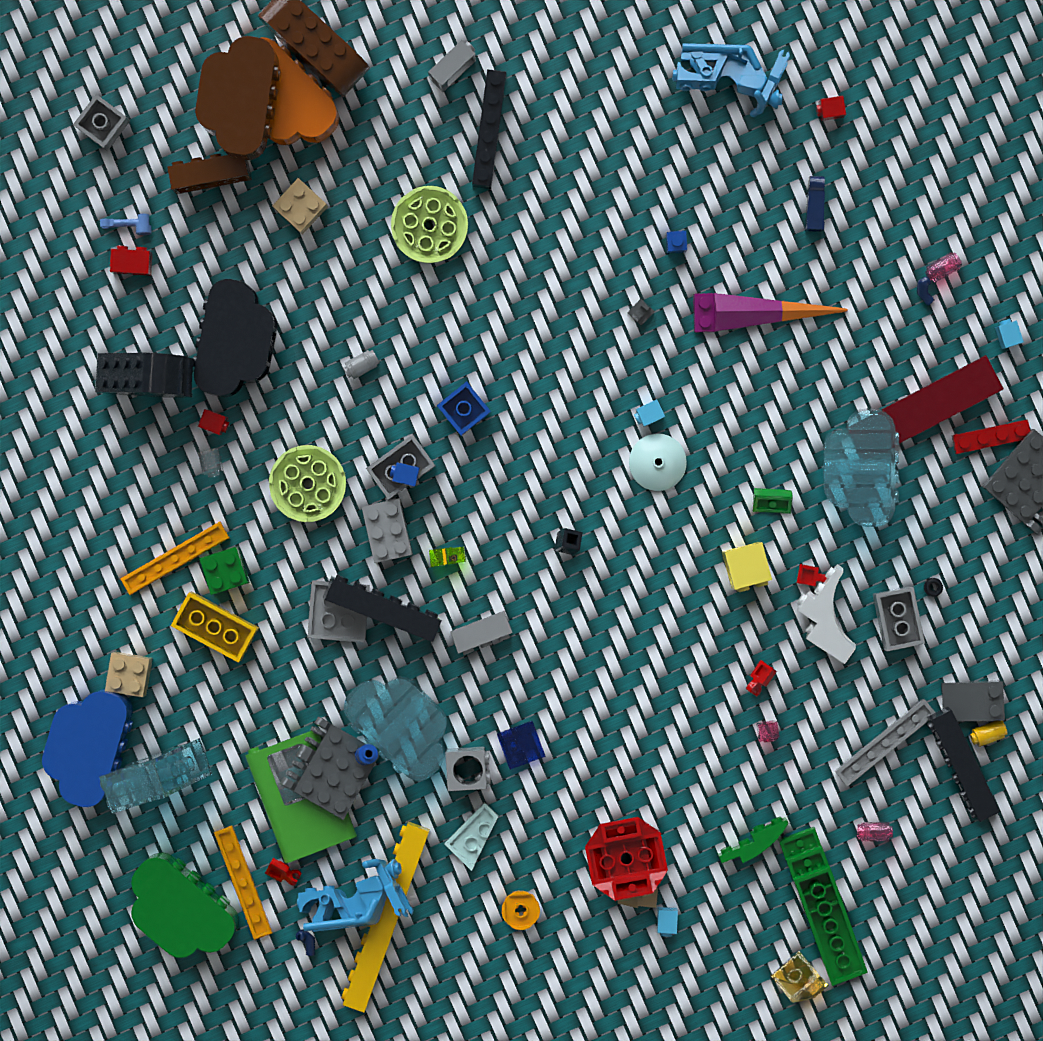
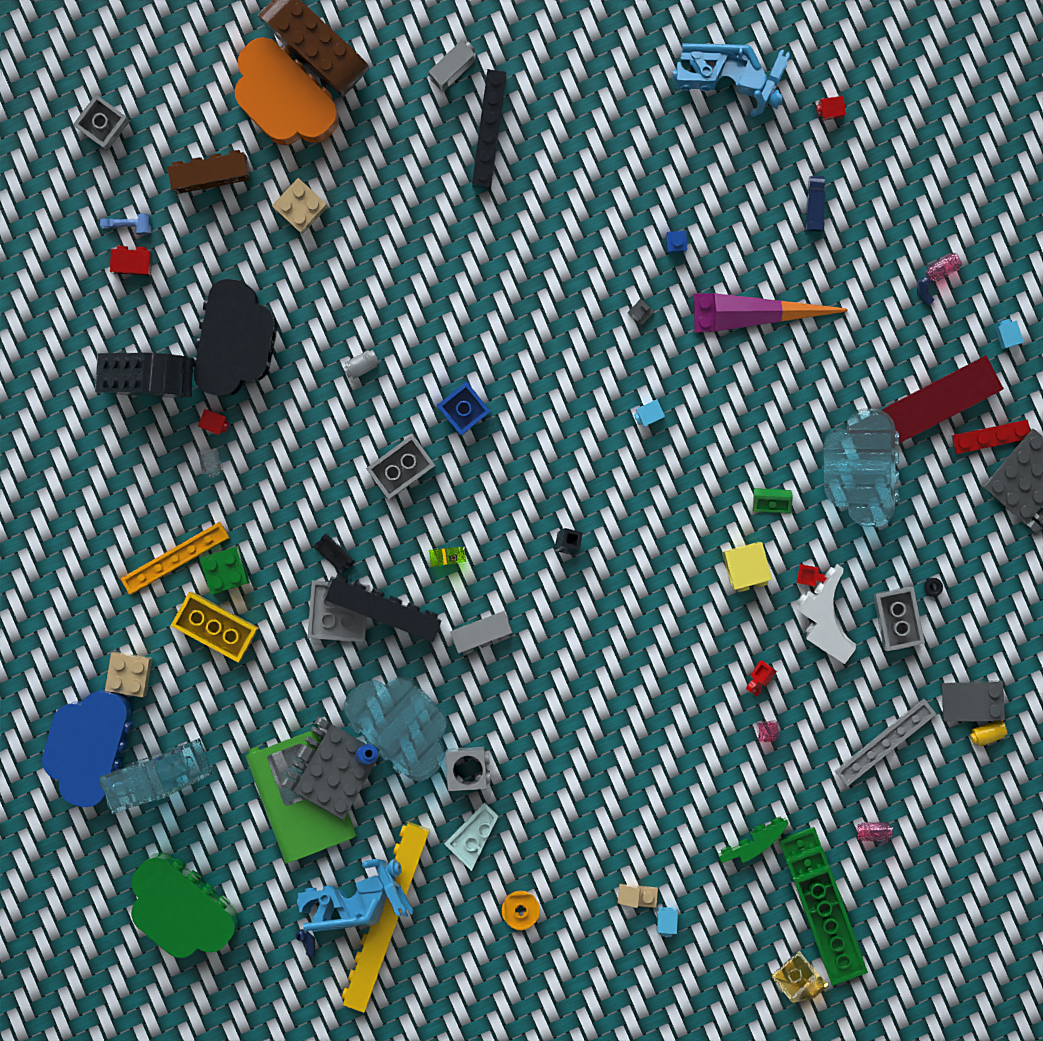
reddish brown brick [195,36,281,160] -> none
light orange tile [214,825,273,940] -> none
red plate [265,858,302,886] -> none
yellowish green brick [269,445,346,522] -> none
light grey brick [362,498,413,563] -> none
blue brick [390,462,420,487] -> none
yellowish green brick [391,186,468,263] -> none
clear blue tile [497,720,546,770] -> none
red piece [585,817,668,901] -> none
light aqua dish [629,434,686,491] -> none
black brick [927,707,1000,822] -> none
none -> black hinge [314,533,355,573]

